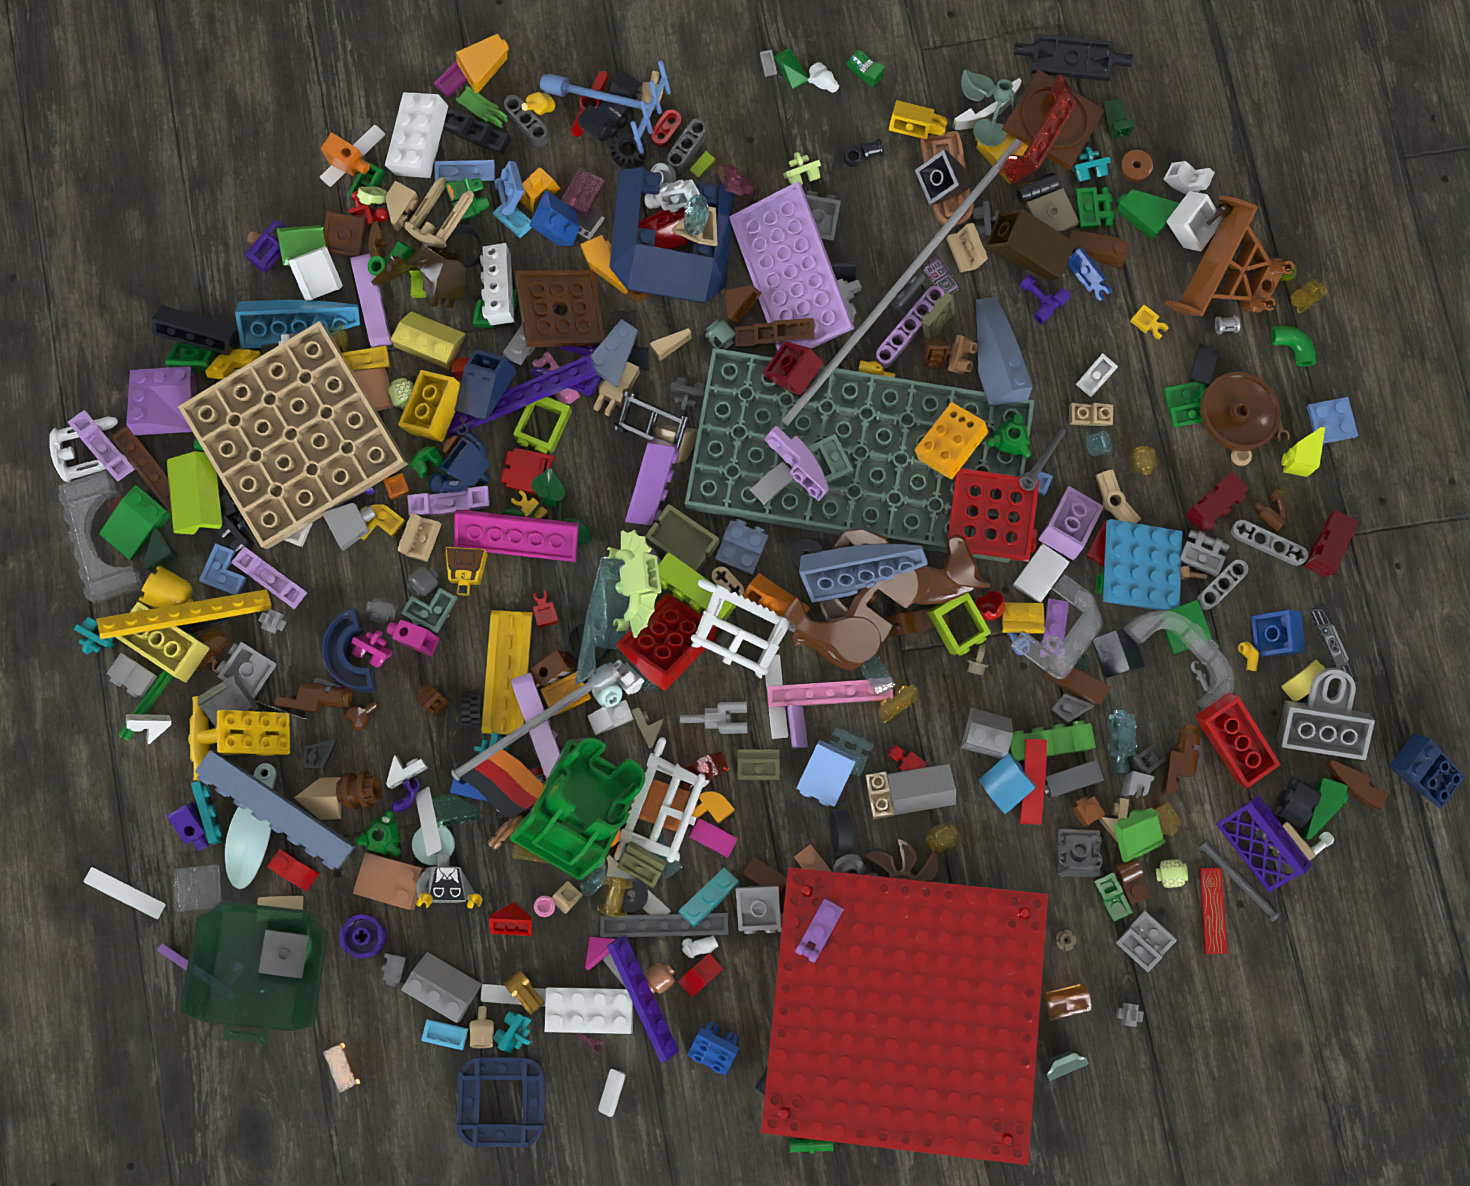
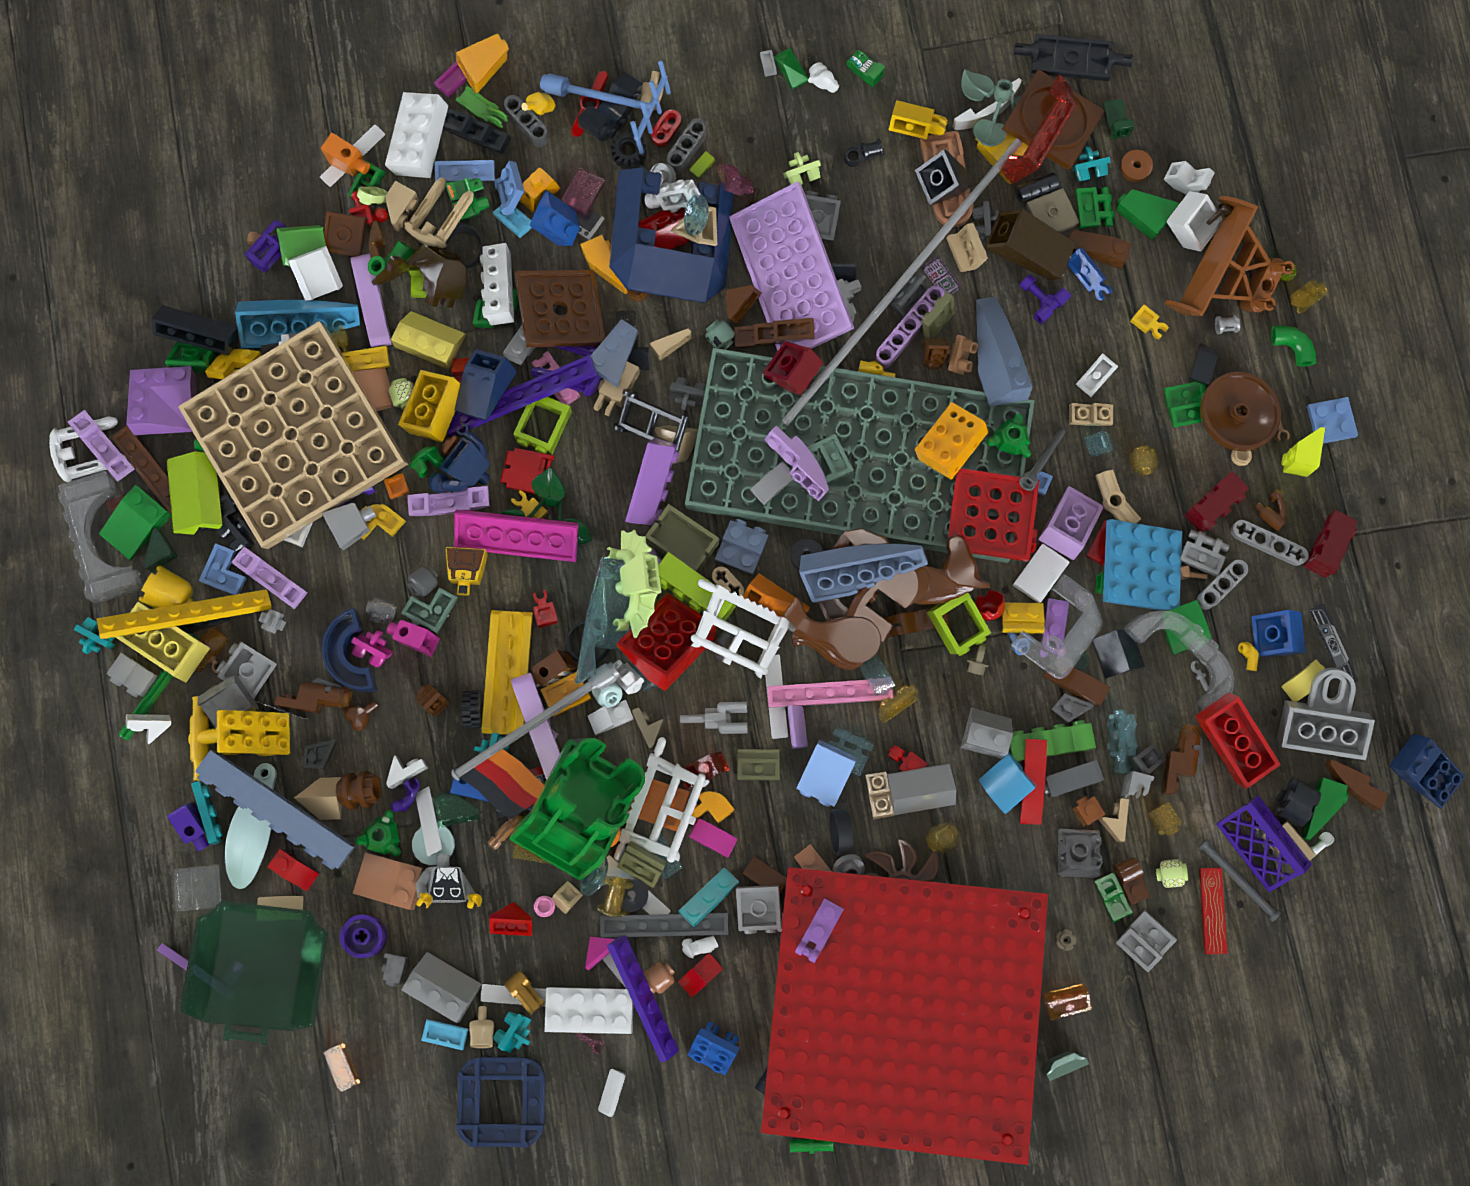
white sticker [84,867,165,919] -> none
dark grey plate [258,929,309,978] -> none
tan bracket [398,513,442,562] -> none
bright green slope [1114,808,1166,863] -> none
light grey gear [1116,1003,1144,1027] -> none

